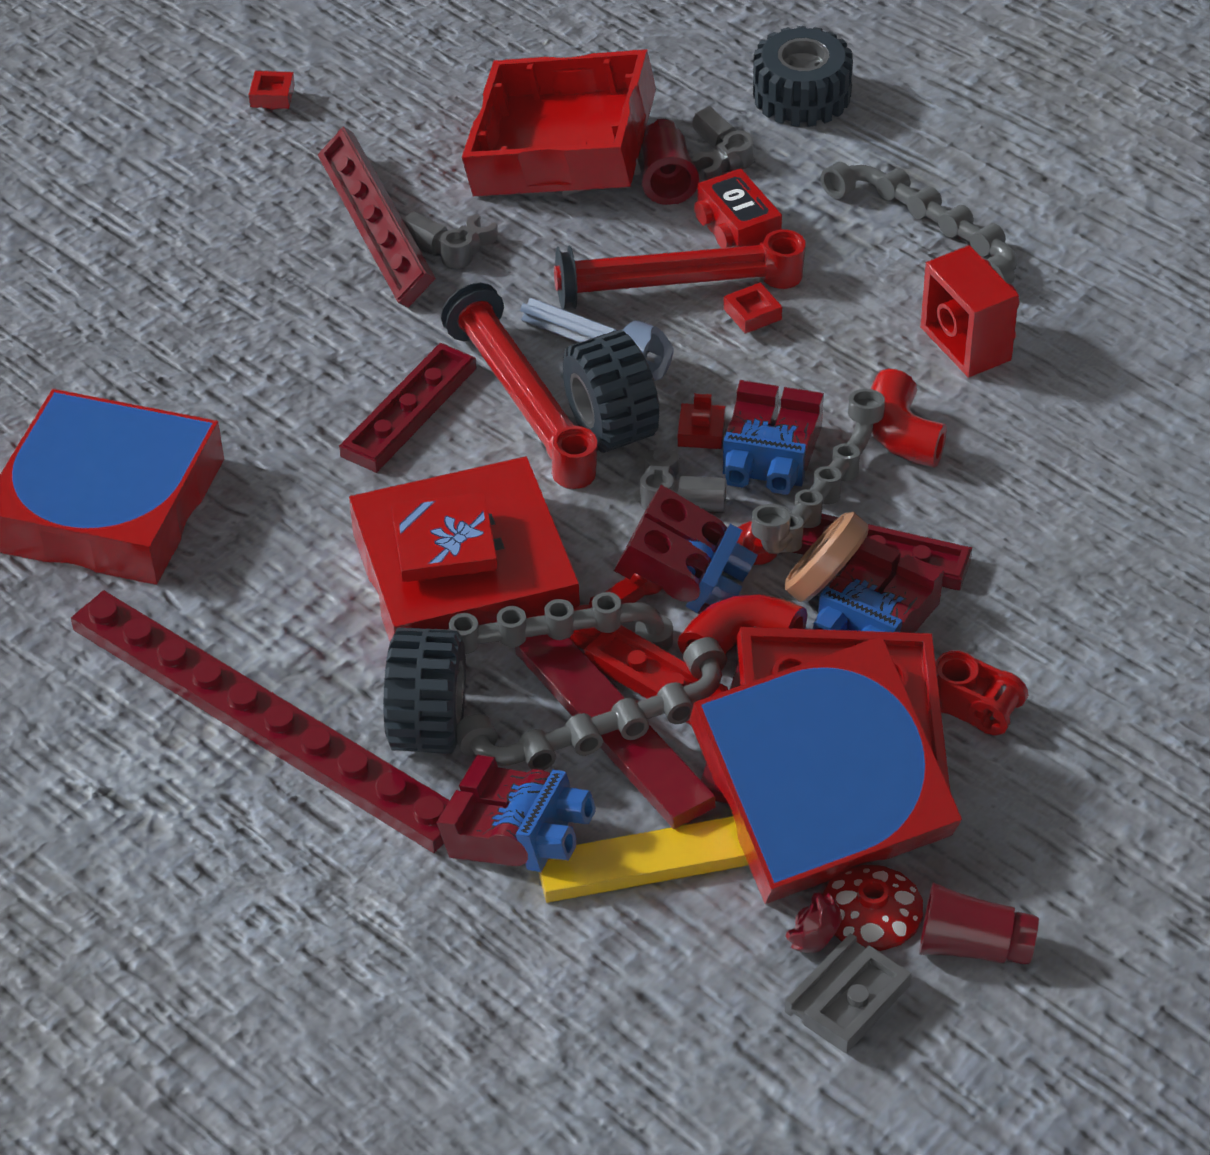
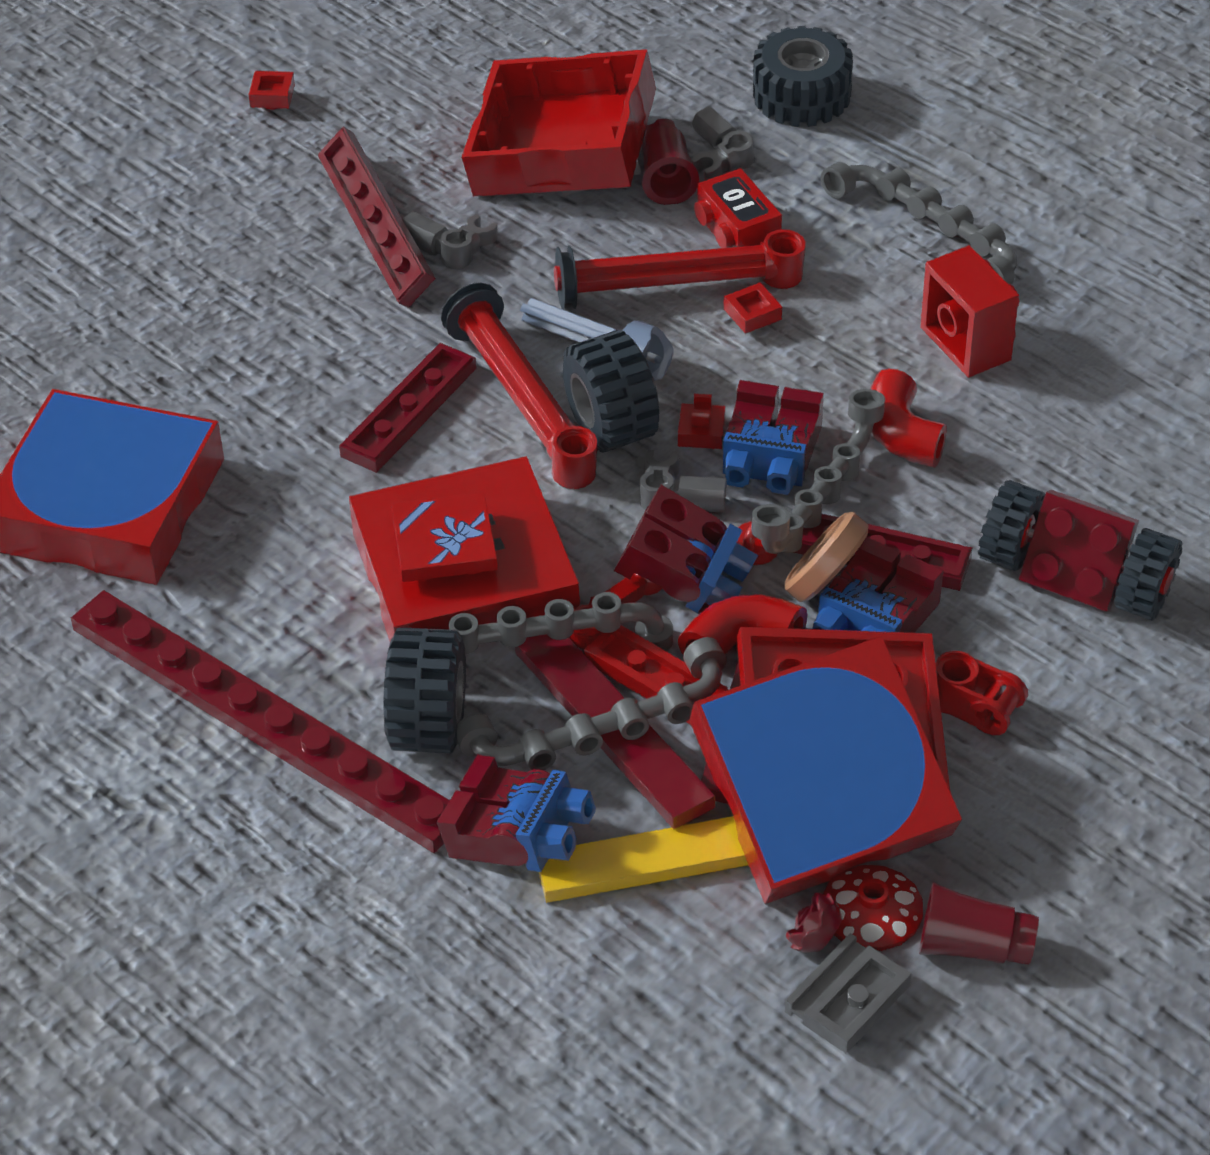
none -> plate [978,480,1183,621]

